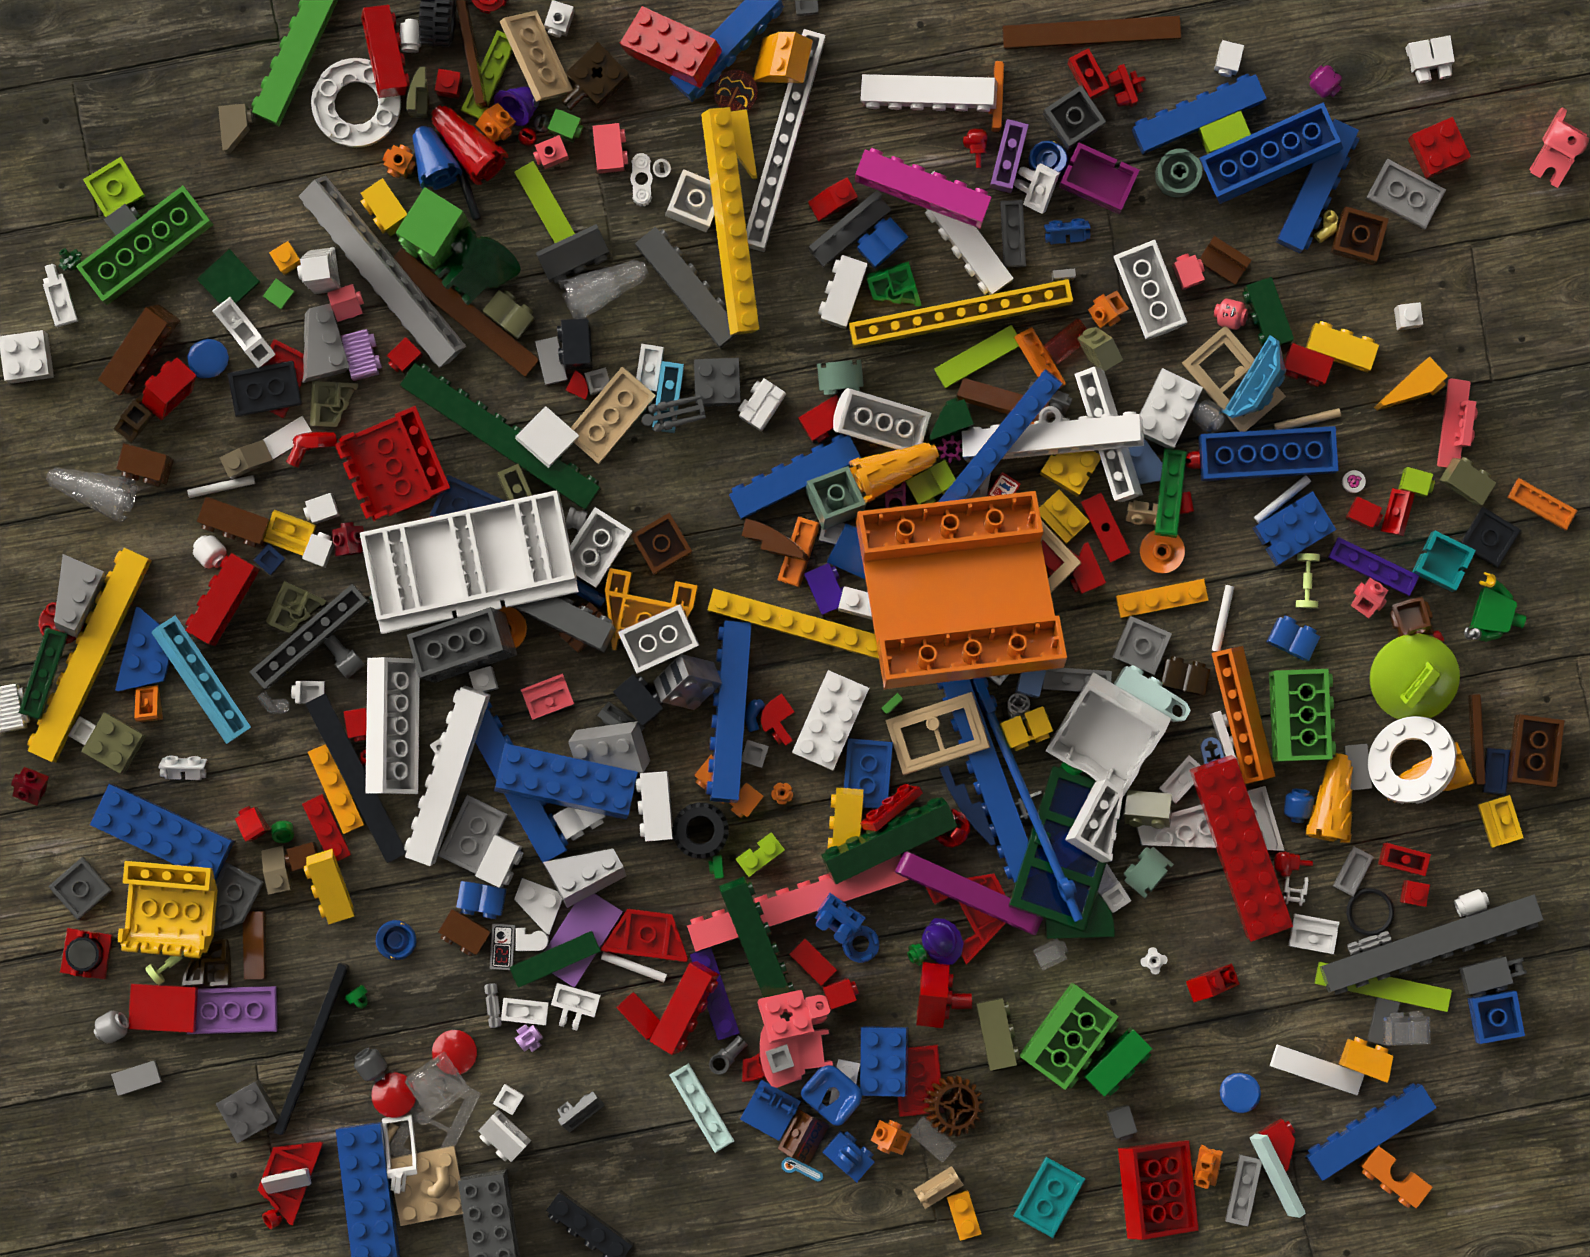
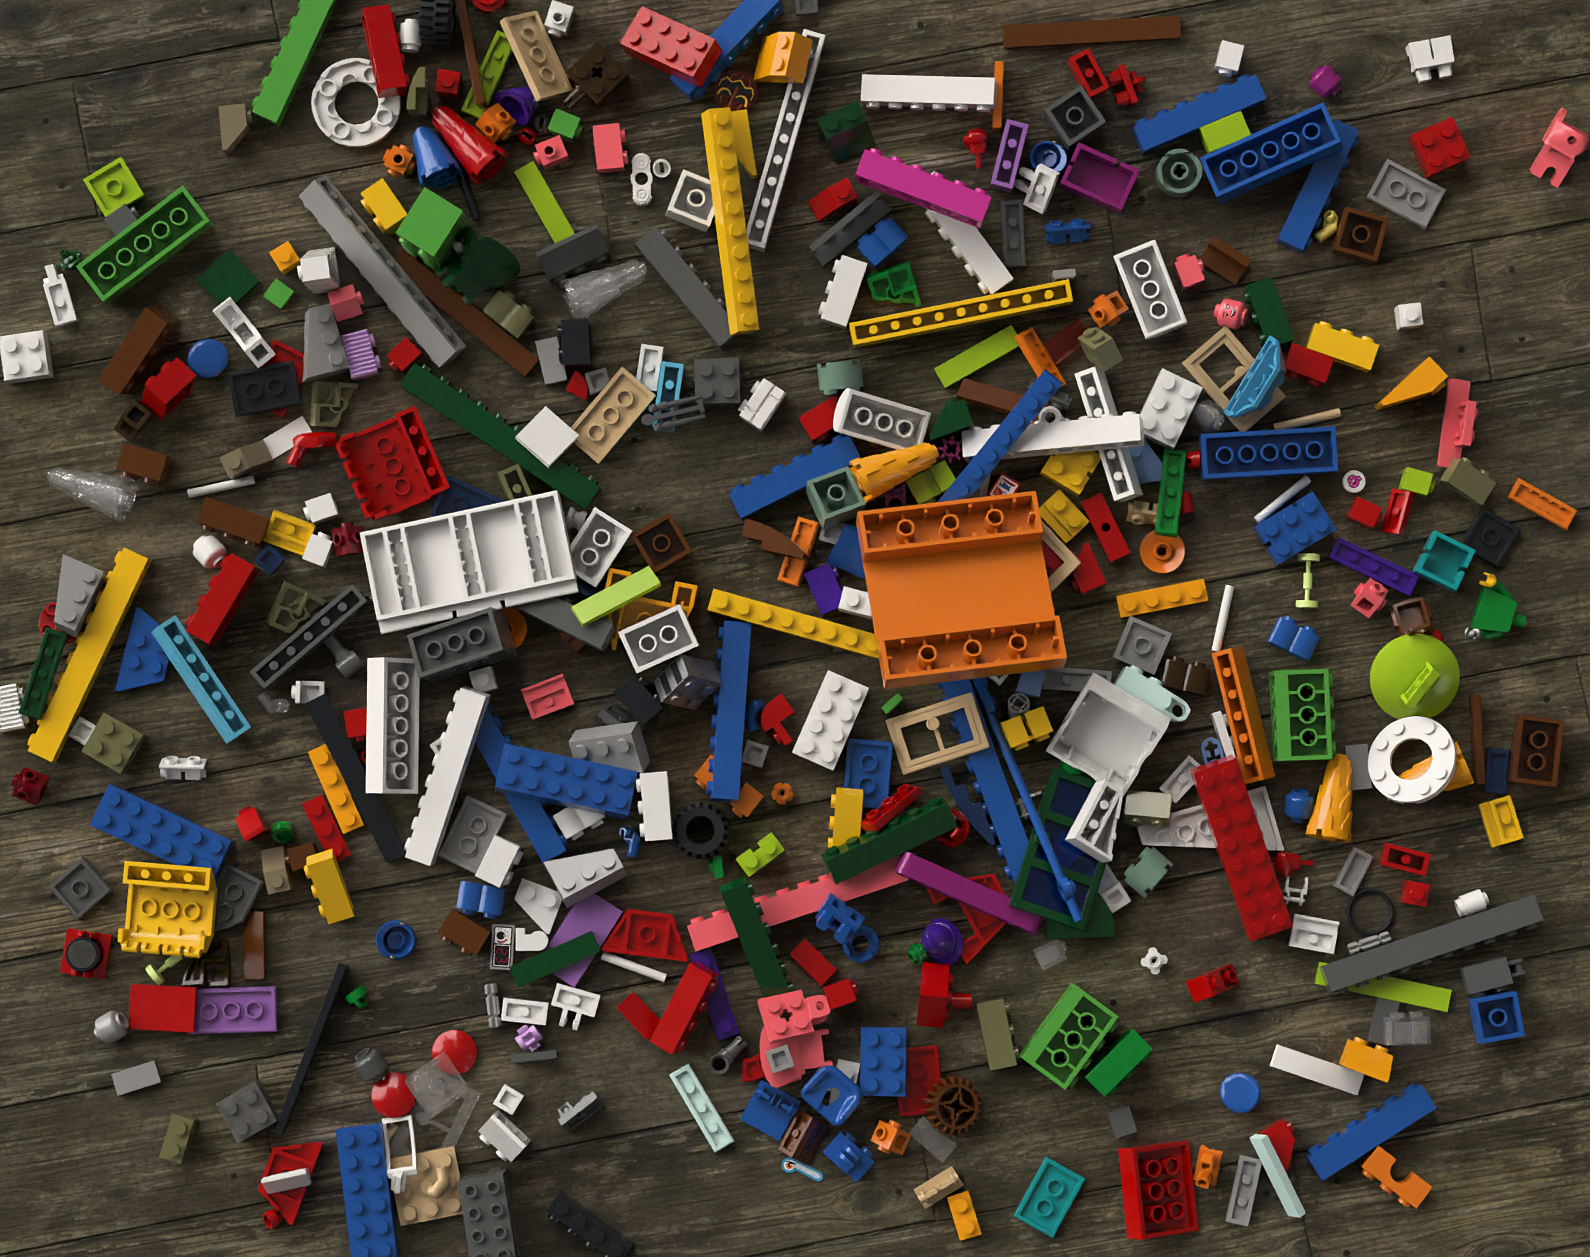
orange slope [134,685,163,722] -> none
none -> olive brick [159,1112,198,1164]
none -> dark grey tile [511,1049,558,1064]
none -> lime tile [571,566,661,627]
none -> blue arm [619,826,641,858]
none -> dark green slope [817,101,876,164]

